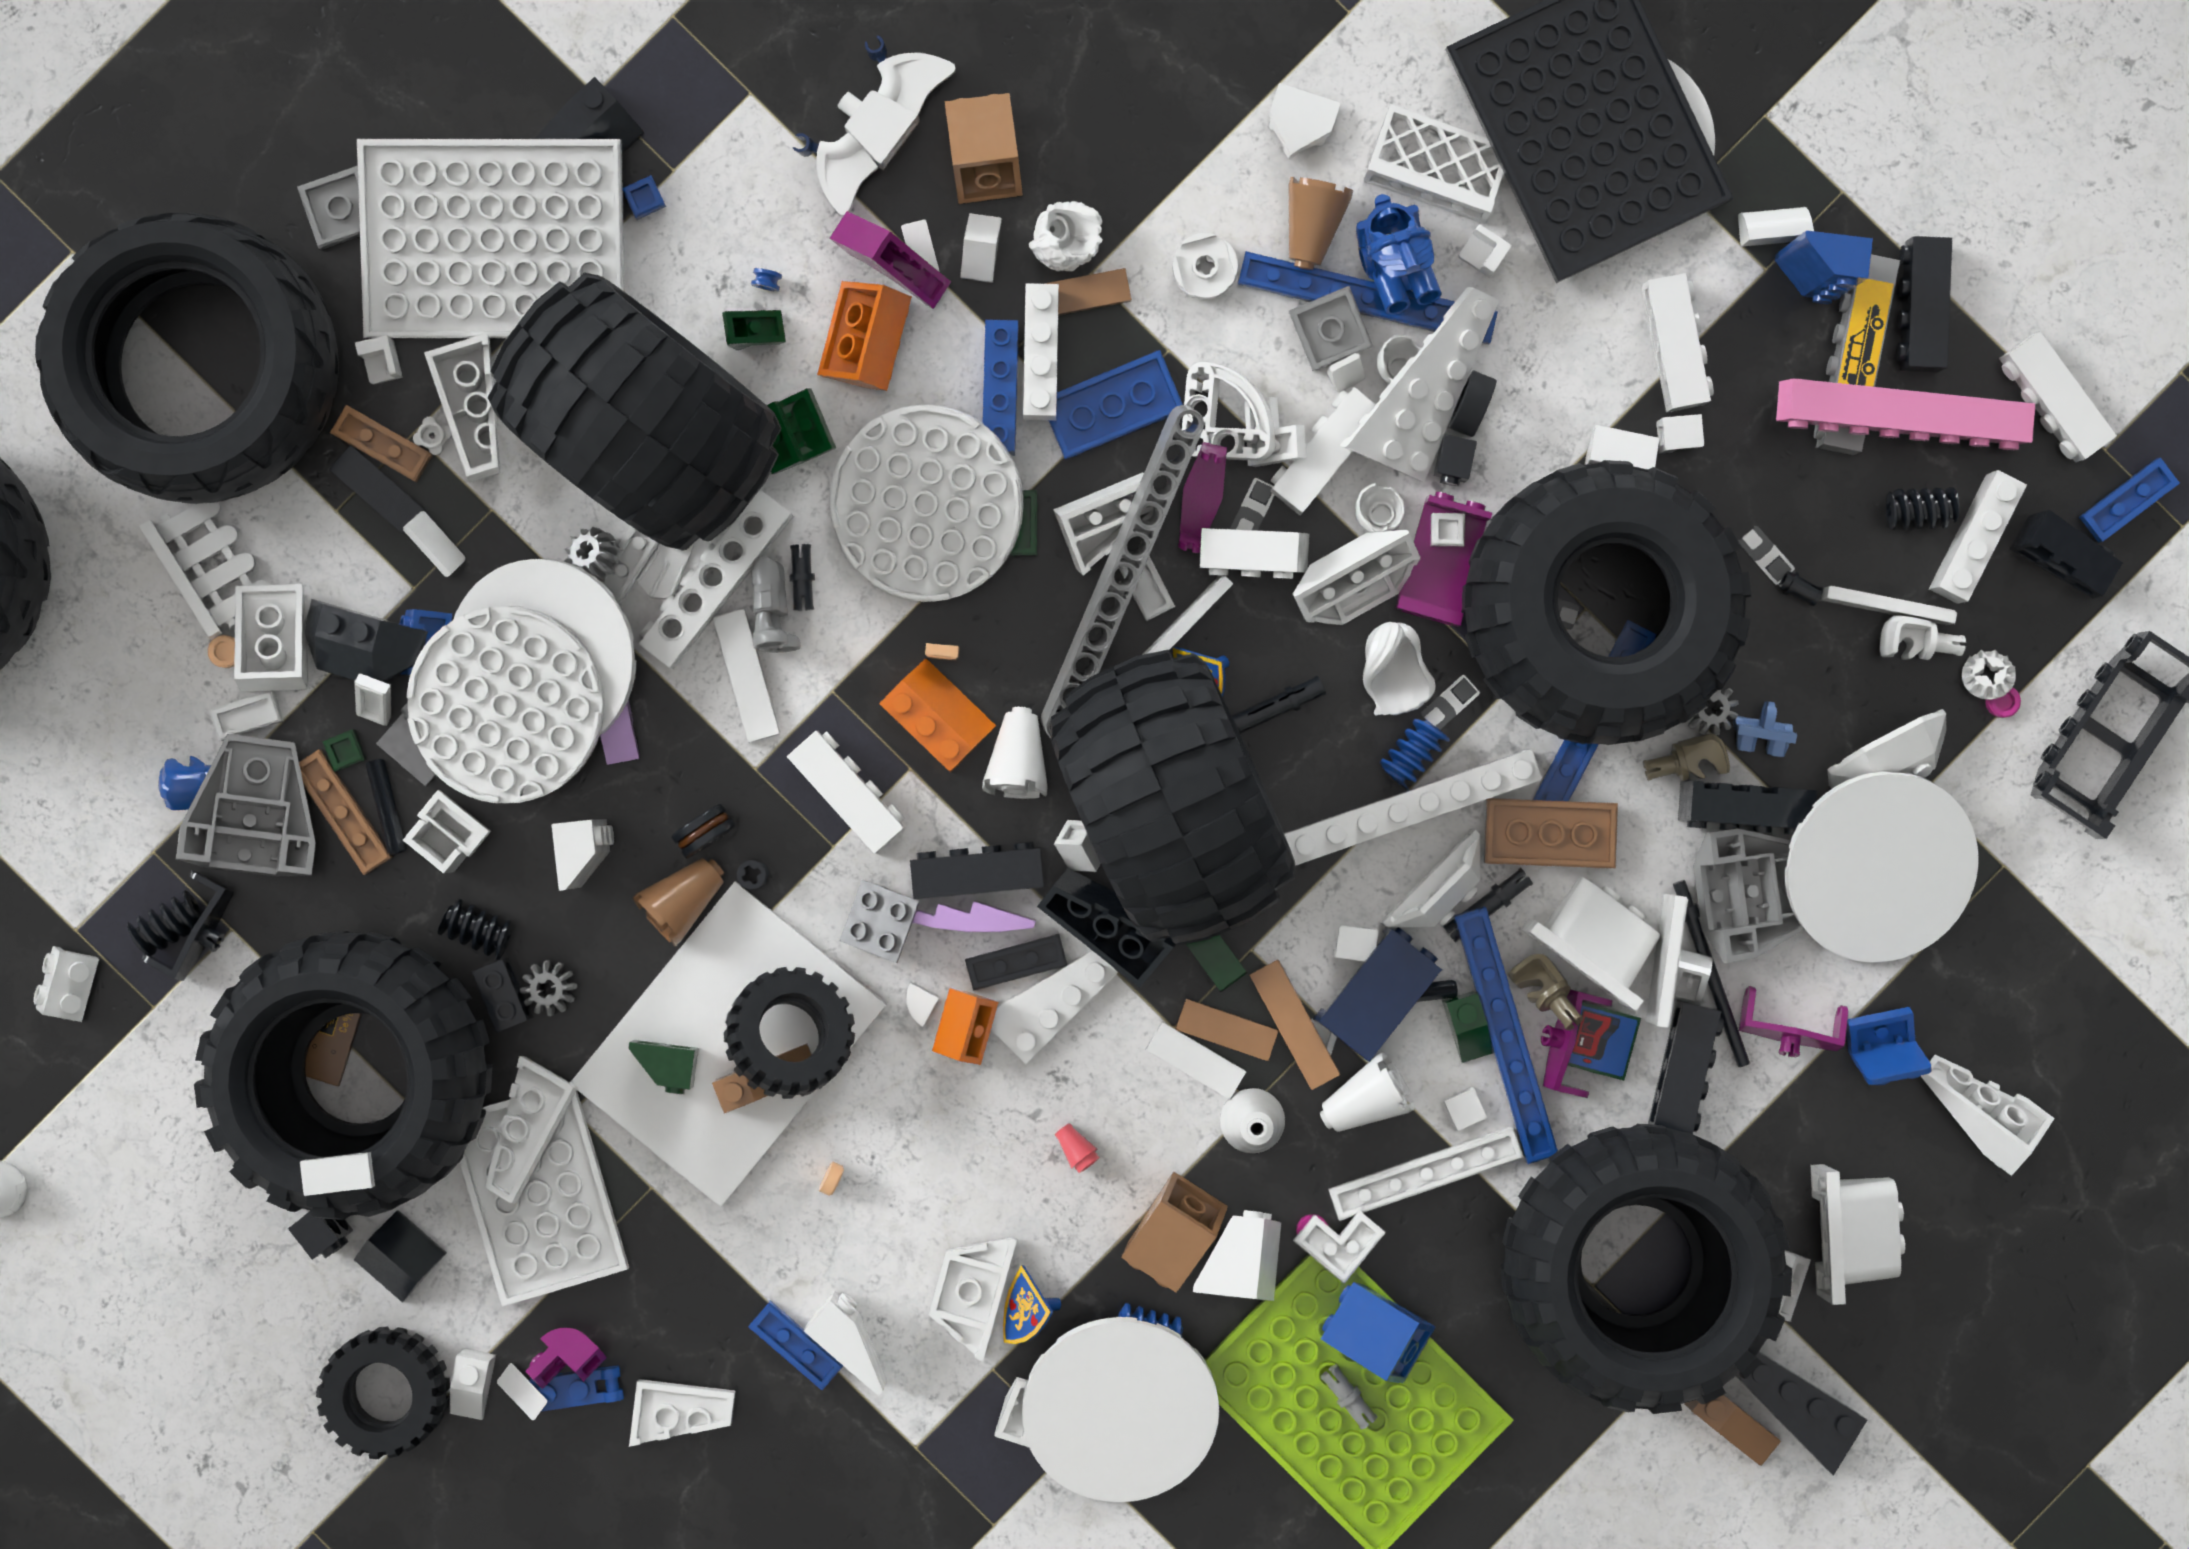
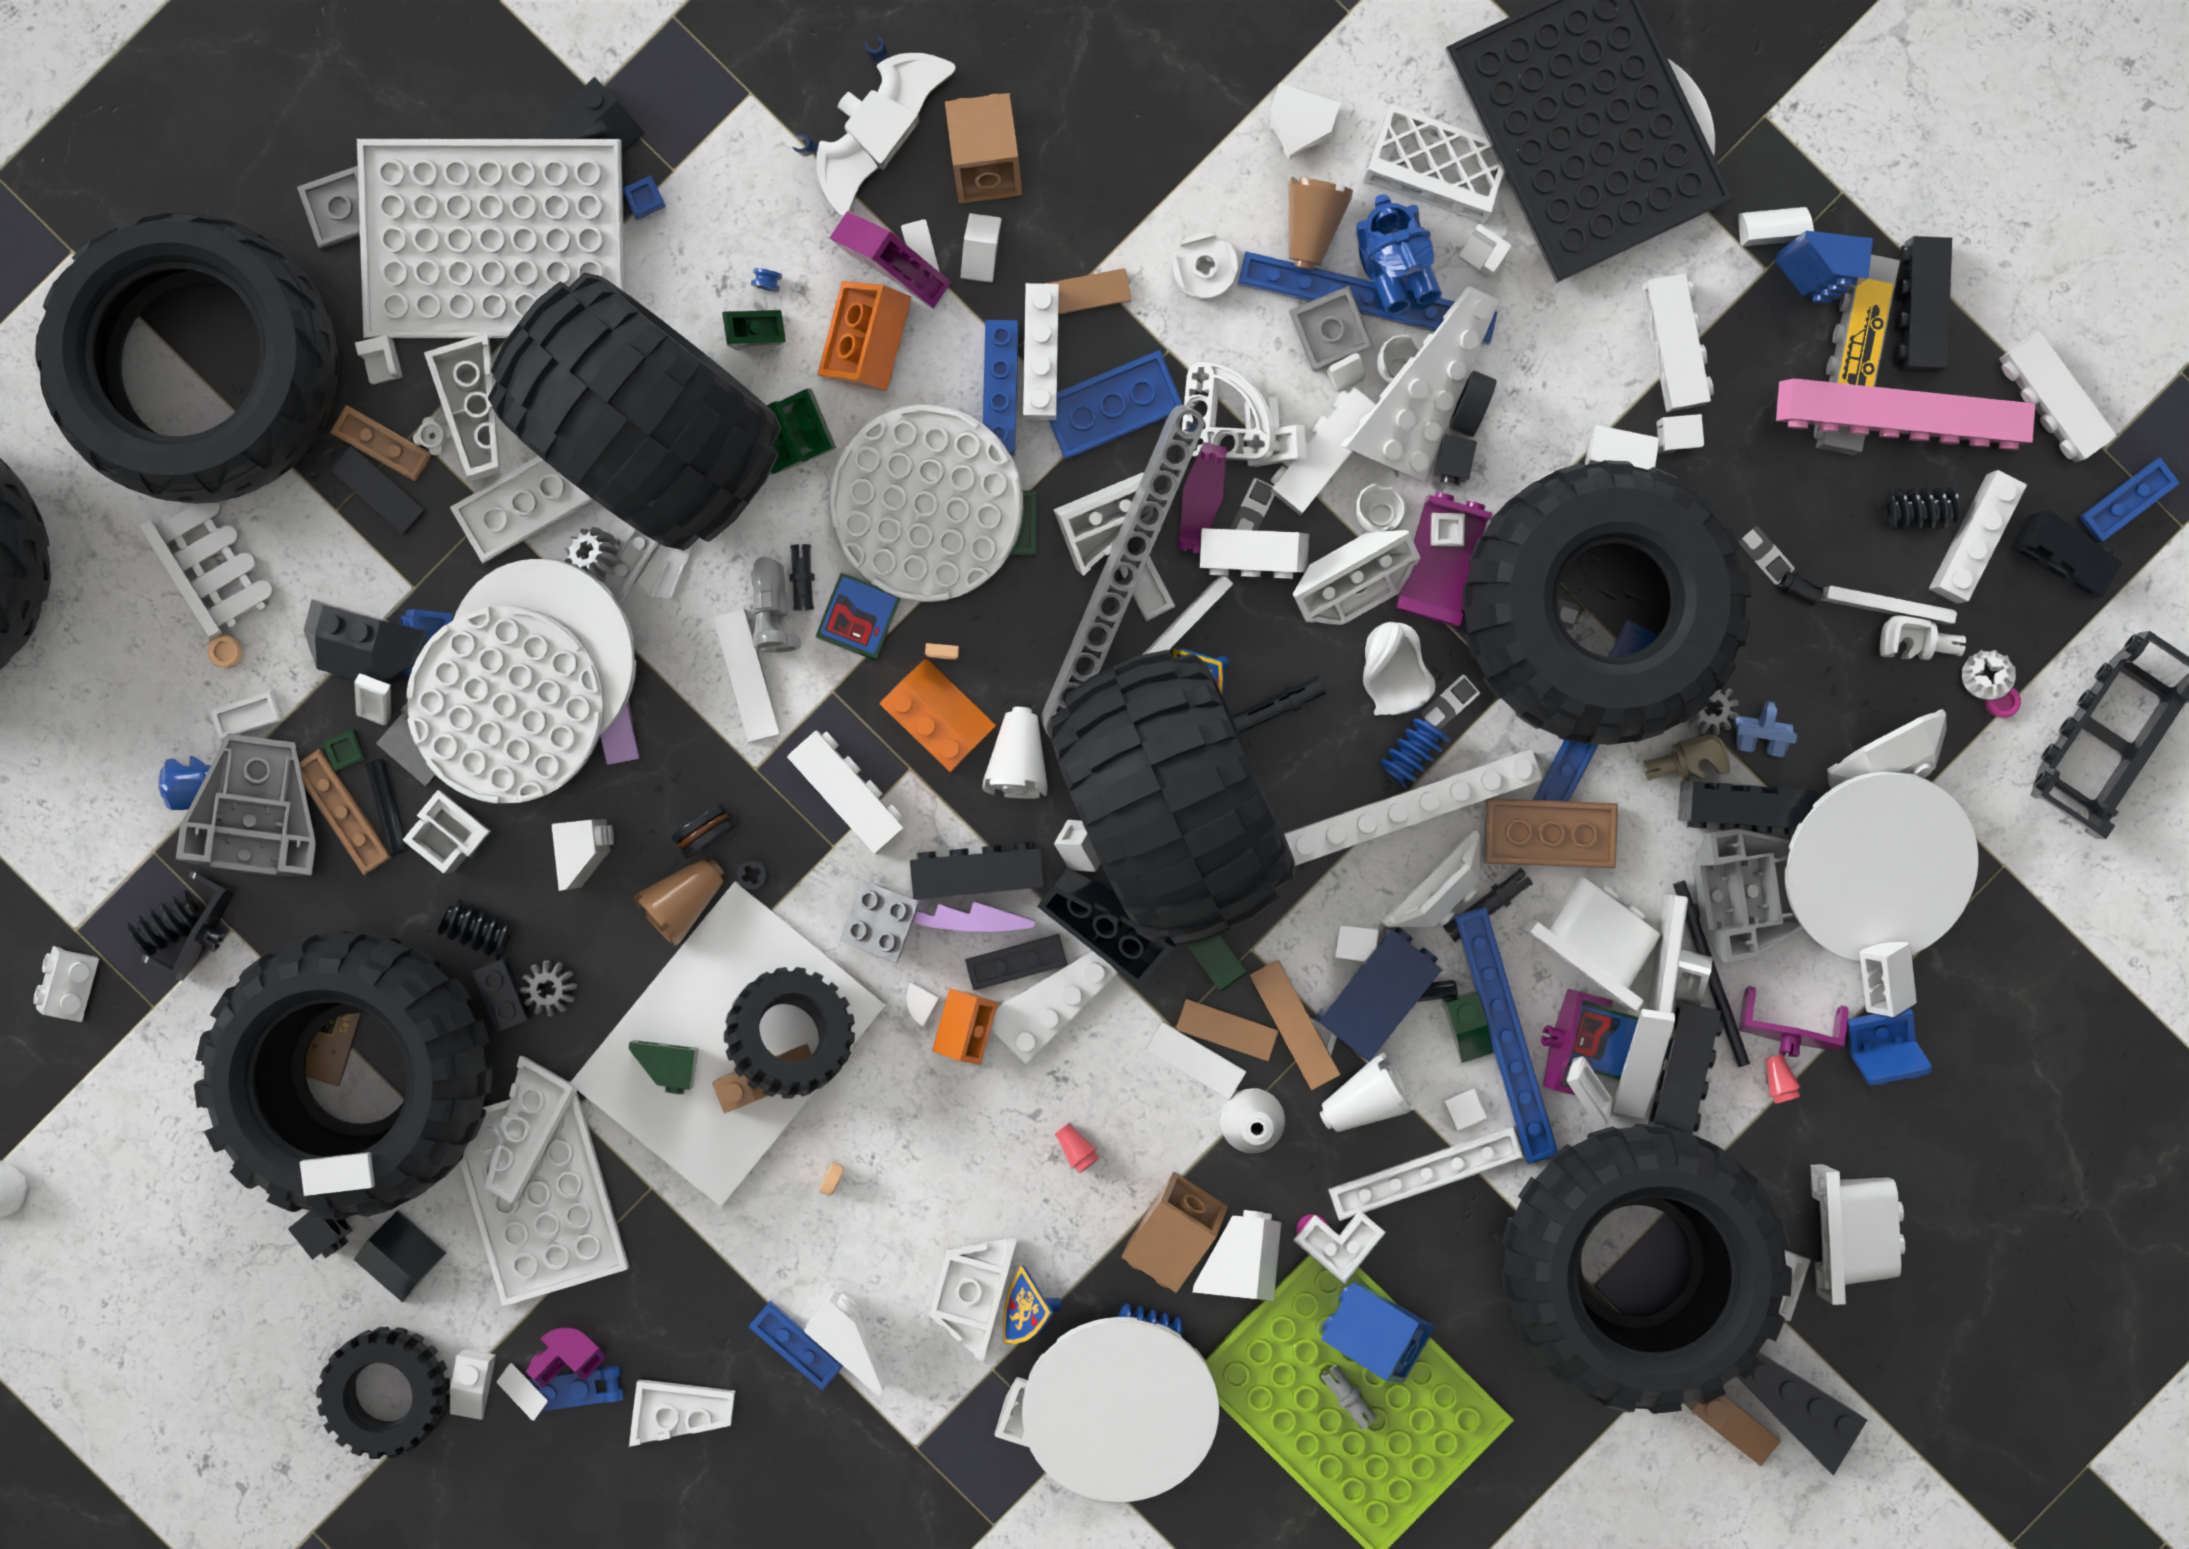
white slope [234,584,308,692] -> none
white slope [403,511,466,577] -> none
white brick [639,490,794,669] -> none
white hair [1029,201,1103,272] -> none
dark tan piece [1508,954,1583,1031] -> none
white wedge [1921,1055,2055,1176] -> none
none -> white tile [450,456,595,564]
none -> slope [816,573,901,661]
none -> white tile [1567,1056,1614,1126]
none -> white tile [1612,1009,1675,1118]
none -> coral cone [1765,1055,1801,1104]
none -> white brick [1860,942,1917,1017]

